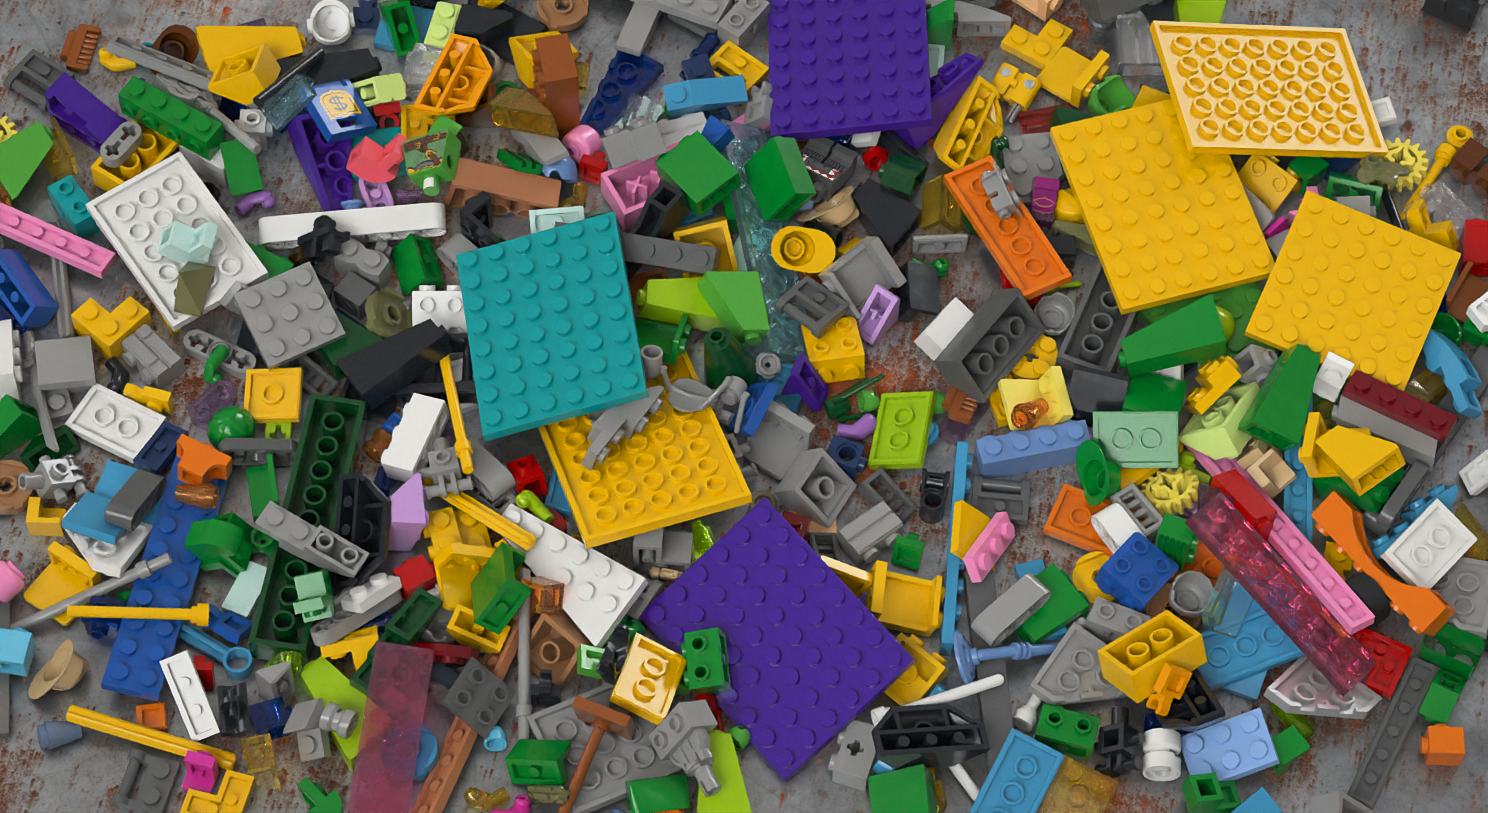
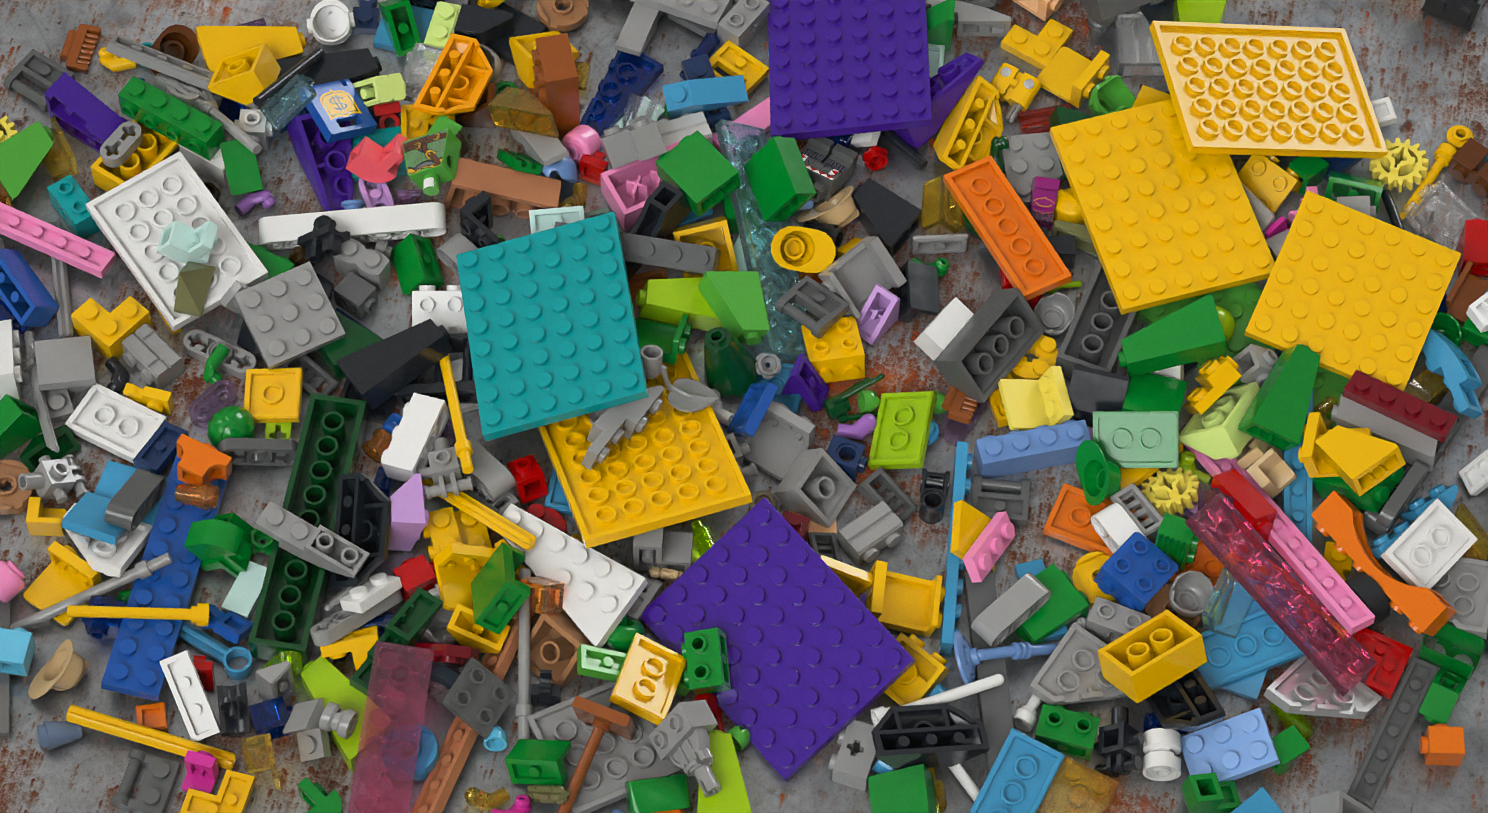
green panel [246,454,280,522] -> none
brick [293,568,334,623] -> none
olive plate [365,288,412,340] -> none
lime arm [515,490,554,524] -> none
black helmet [596,624,629,685] -> none
light grey plant [699,376,750,434] -> none
blue slope [701,115,735,153] -> none
light grey plate [744,81,773,130] -> none
dark green brick [878,152,929,196] -> none
green tile [891,532,925,570] -> none
light grey hinge [981,162,1022,220] -> none
clear orange cone [1011,398,1049,430] -> none
light orange plate [1146,663,1192,716] -> none
white bracket [1312,351,1354,402] -> none
olive plate [1356,155,1409,187] -> none
yellow brick [1406,199,1459,251] -> none

